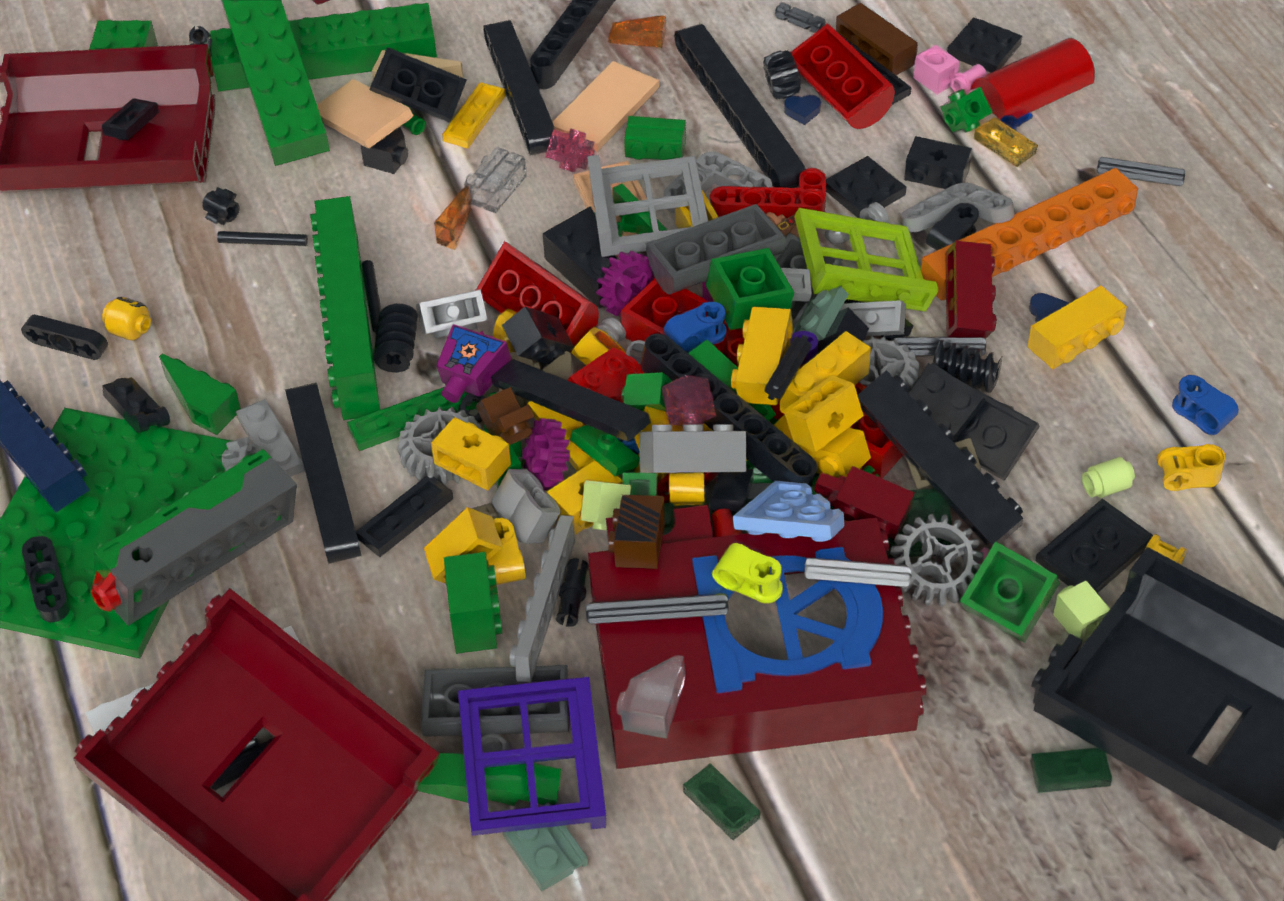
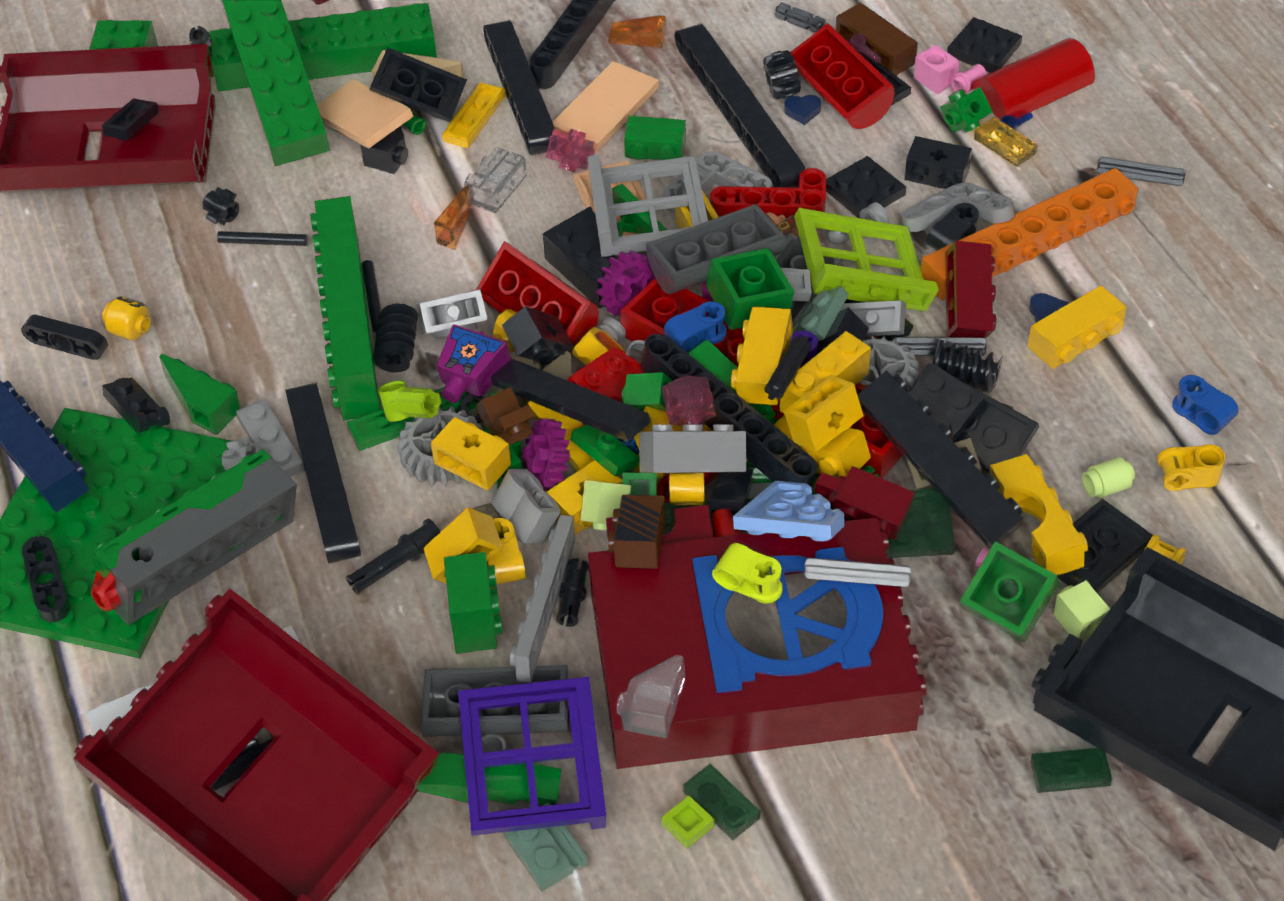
black plate [356,476,453,557] -> none
axle [586,593,729,624] -> none
light grey gear [890,514,984,607] -> none
none -> black pin [346,518,440,595]
none -> lime piece [378,380,441,422]
none -> lime plate [661,795,714,849]
none -> clear pink hand [847,33,882,64]
none -> yellow arch [990,454,1088,575]

